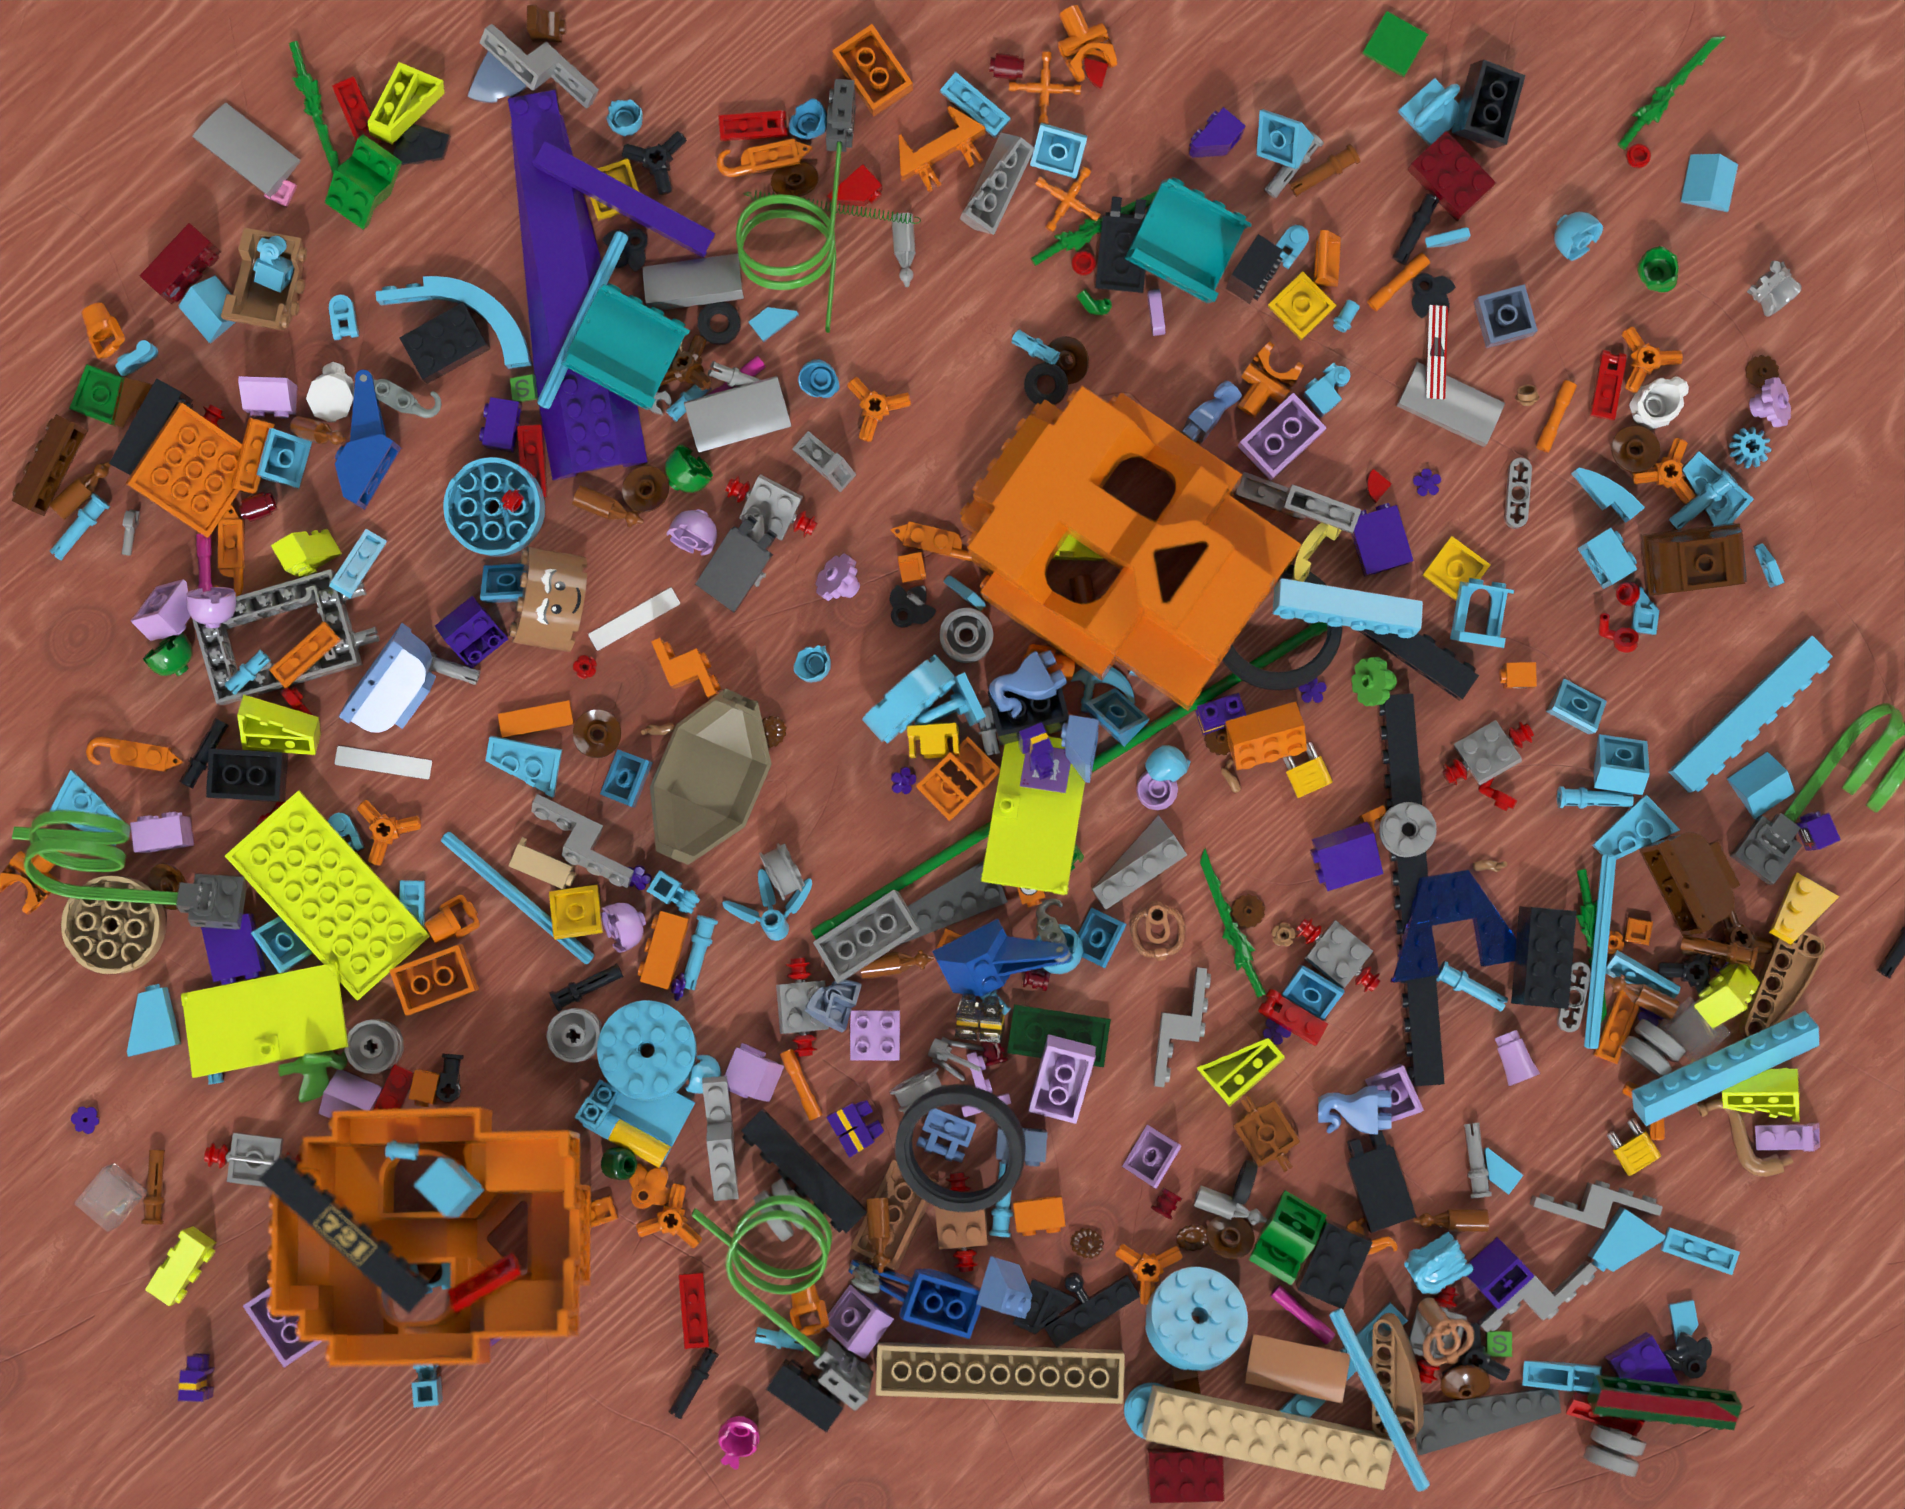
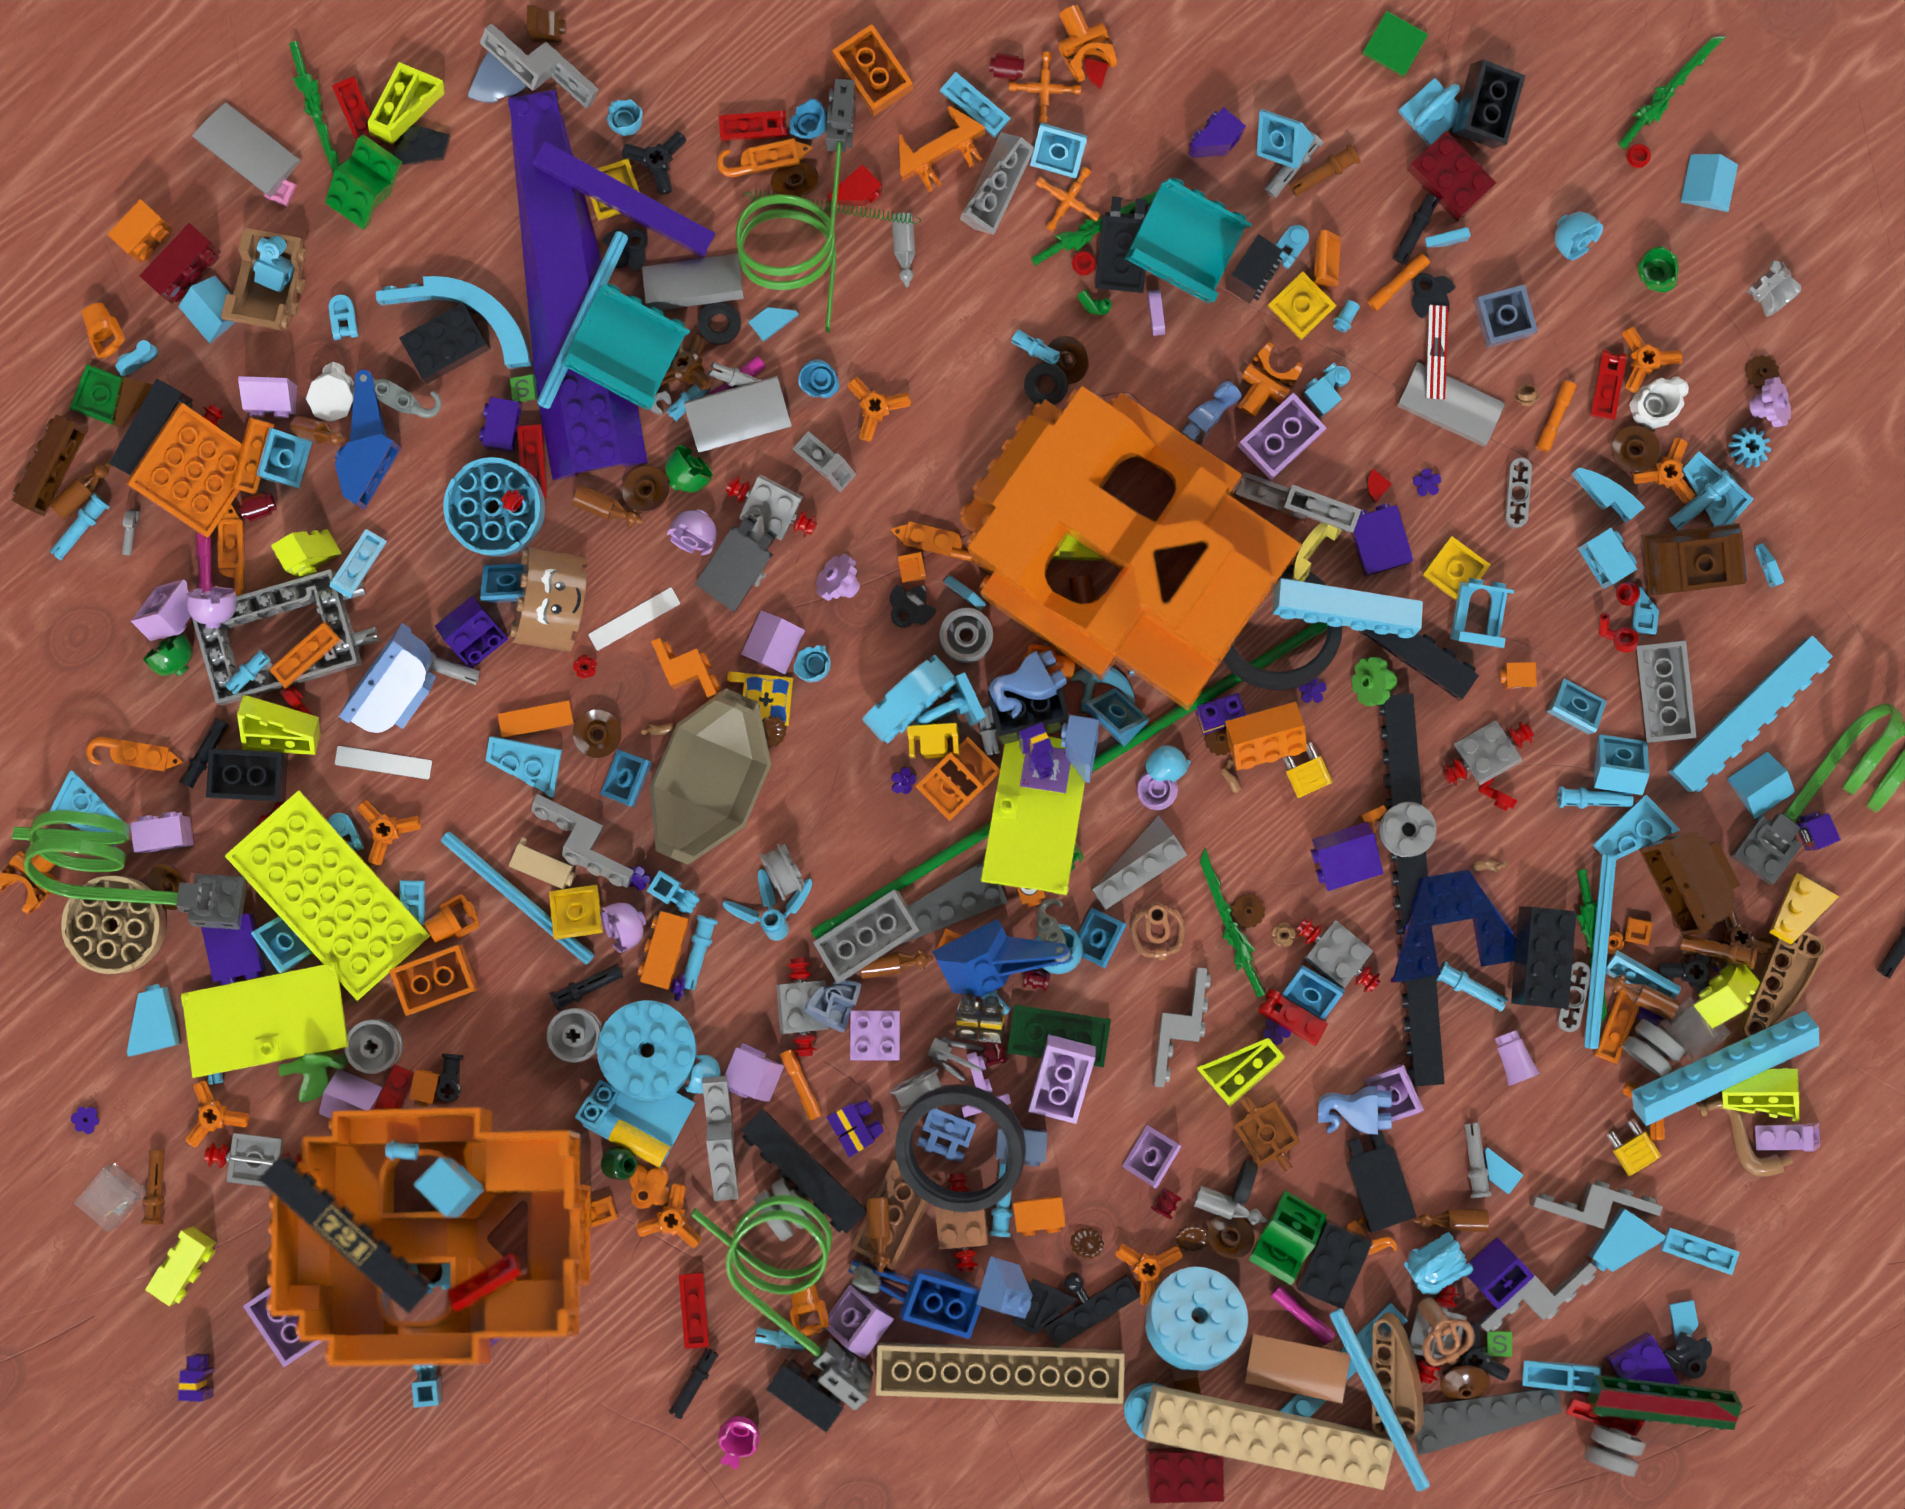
none -> orange brick [107,199,173,263]
none -> orange bush [185,1080,249,1148]
none -> yellow flag [727,671,793,726]
none -> lavender slope [741,611,805,674]
none -> light grey slope [1637,641,1697,743]

